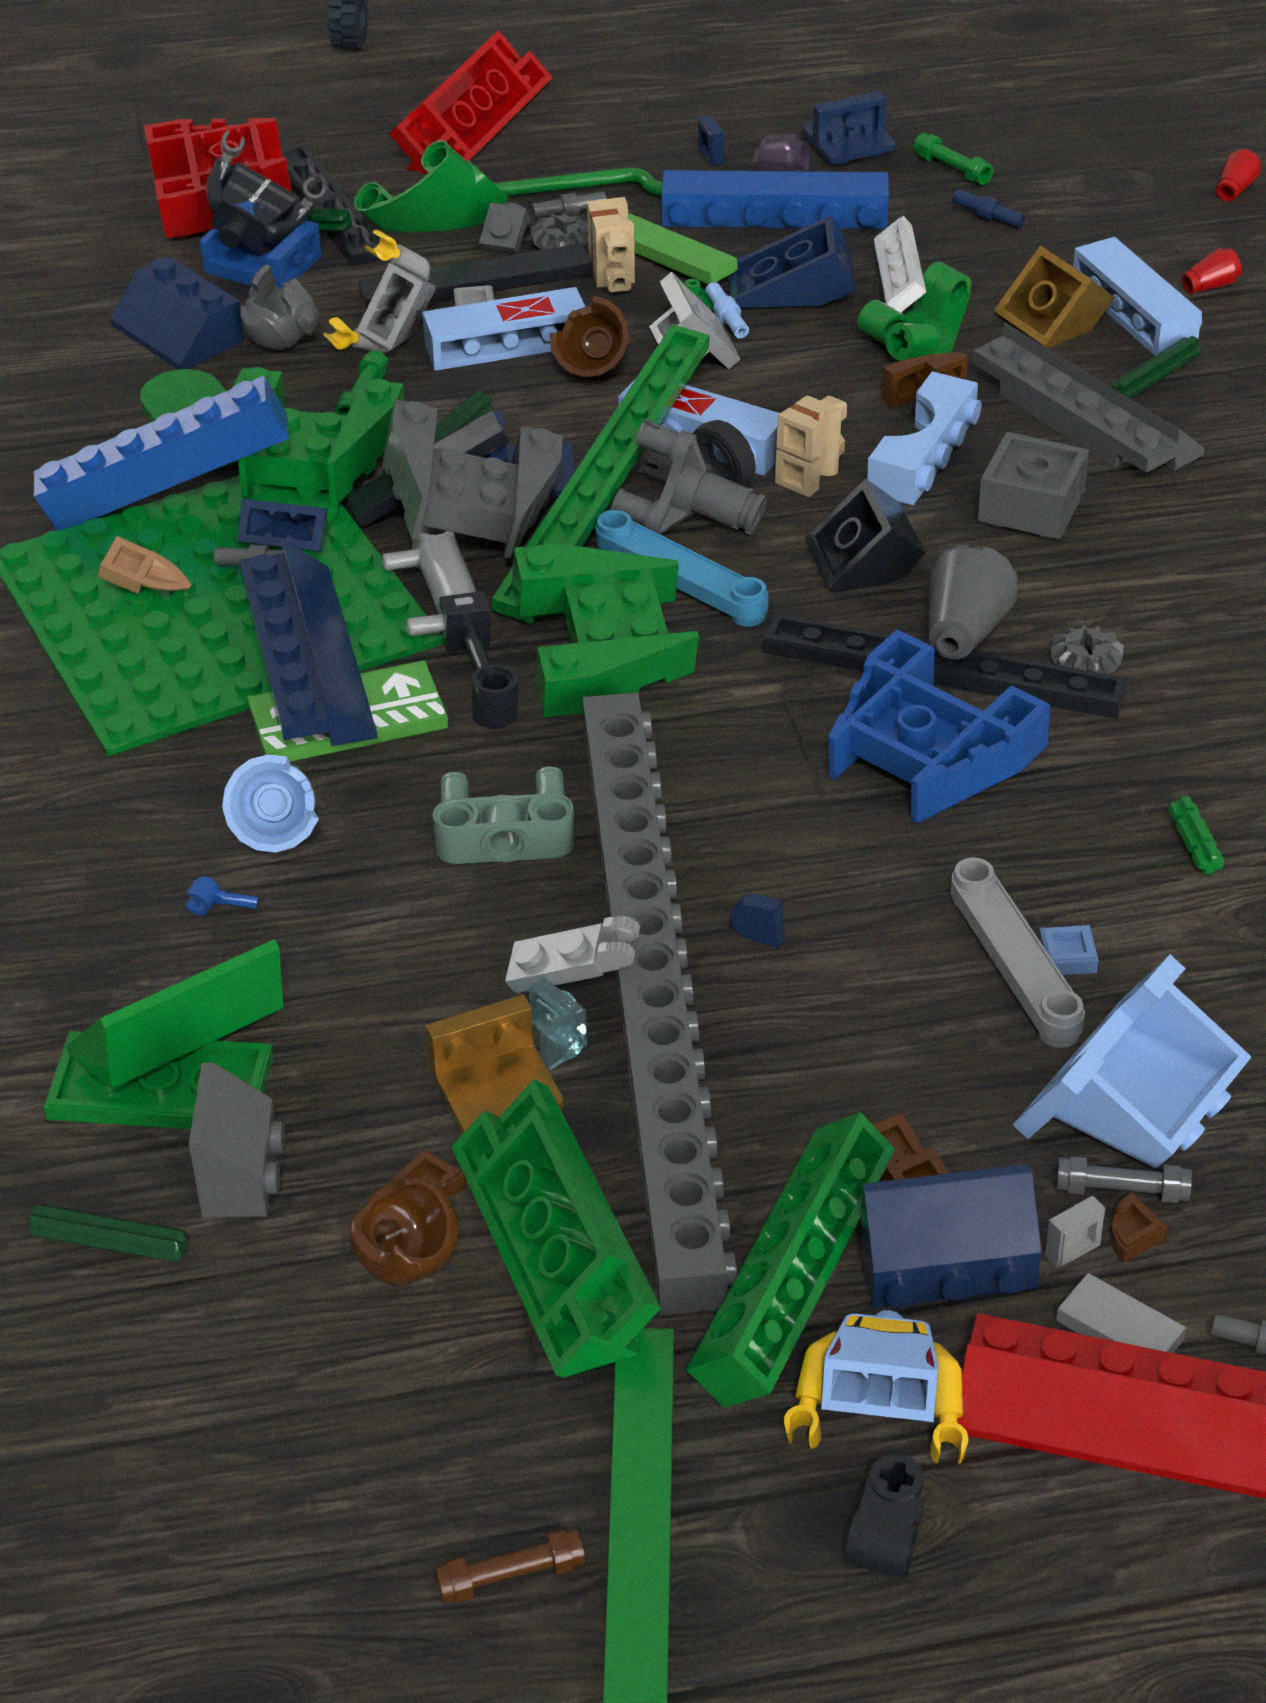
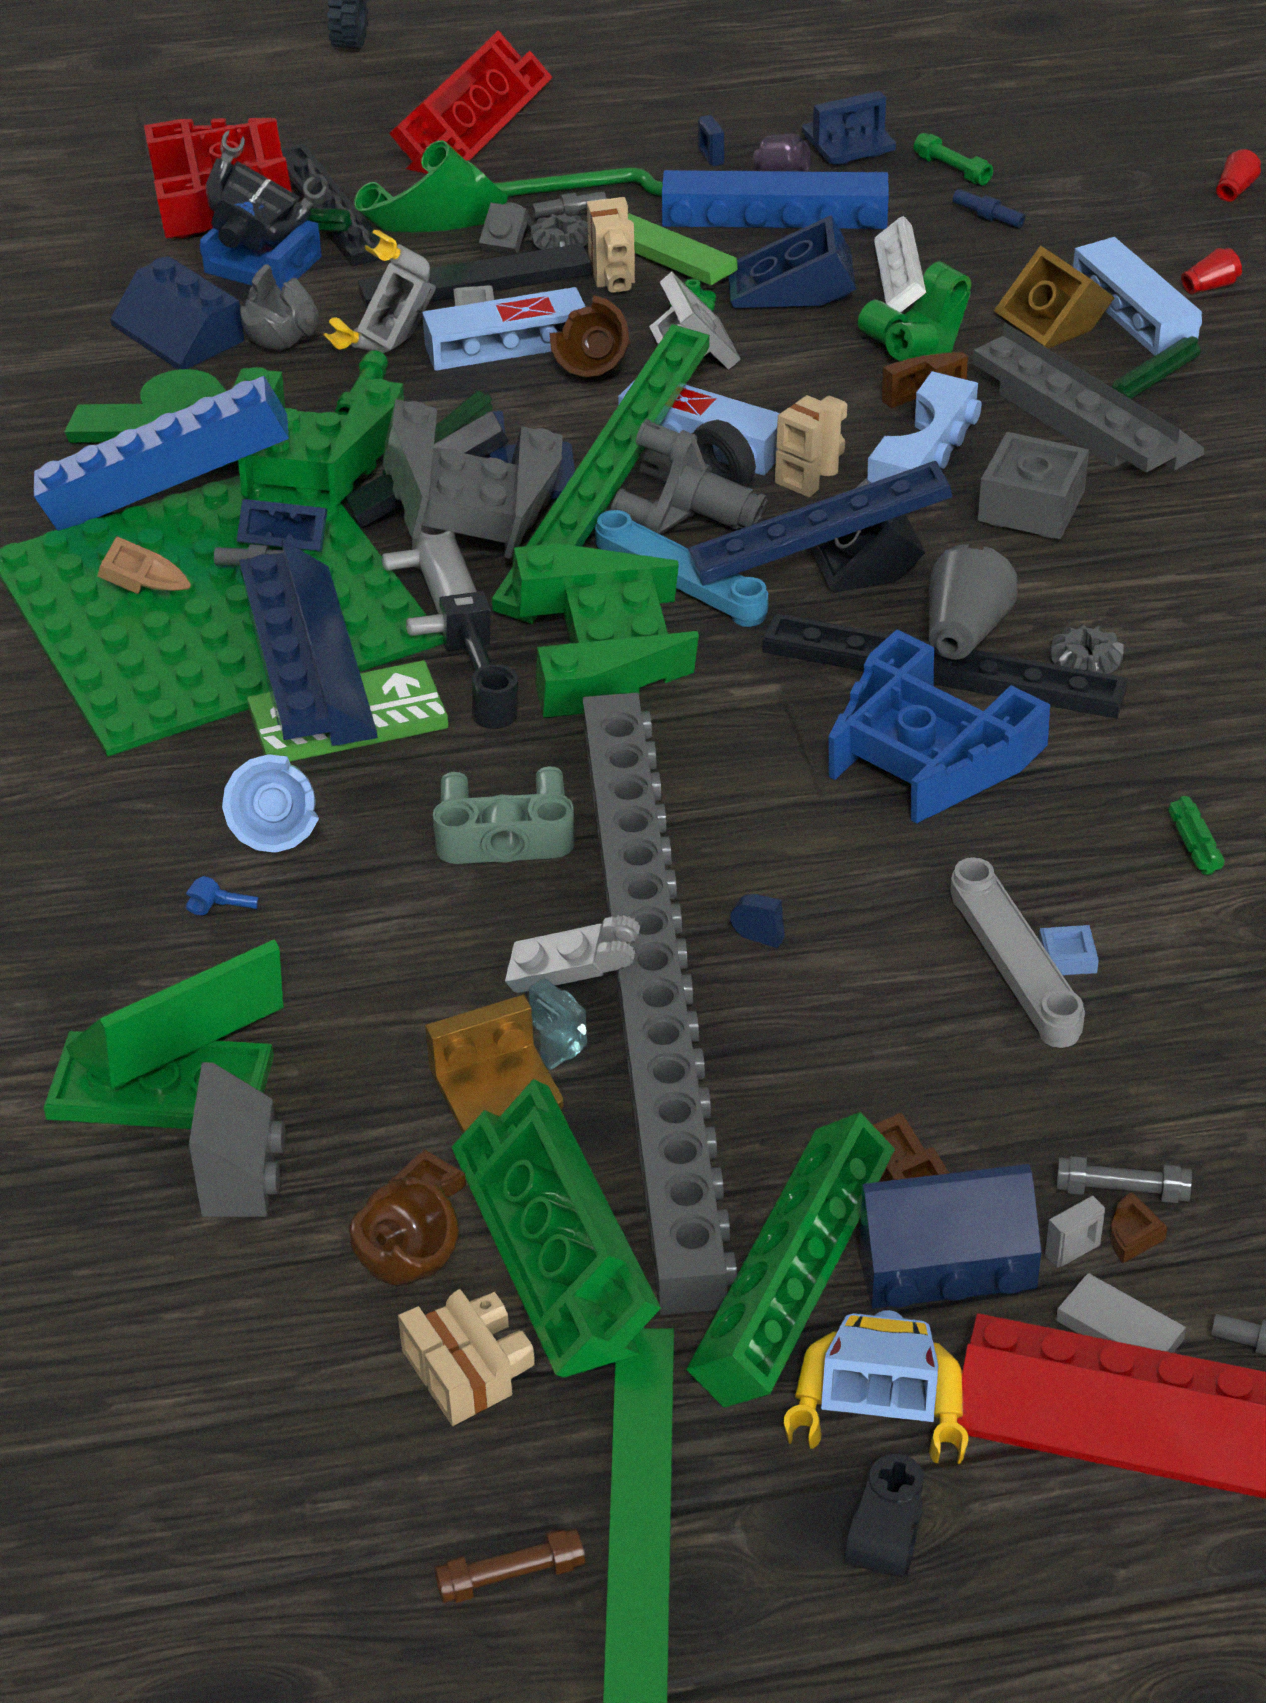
dark green axle [28,1204,188,1262] -> none
light blue bar [705,282,749,338] -> none
light blue windscreen [1012,954,1251,1169] -> none
none -> green tile [64,403,190,443]
none -> tan hips [398,1289,534,1426]
none -> dark blue tile [688,461,952,586]

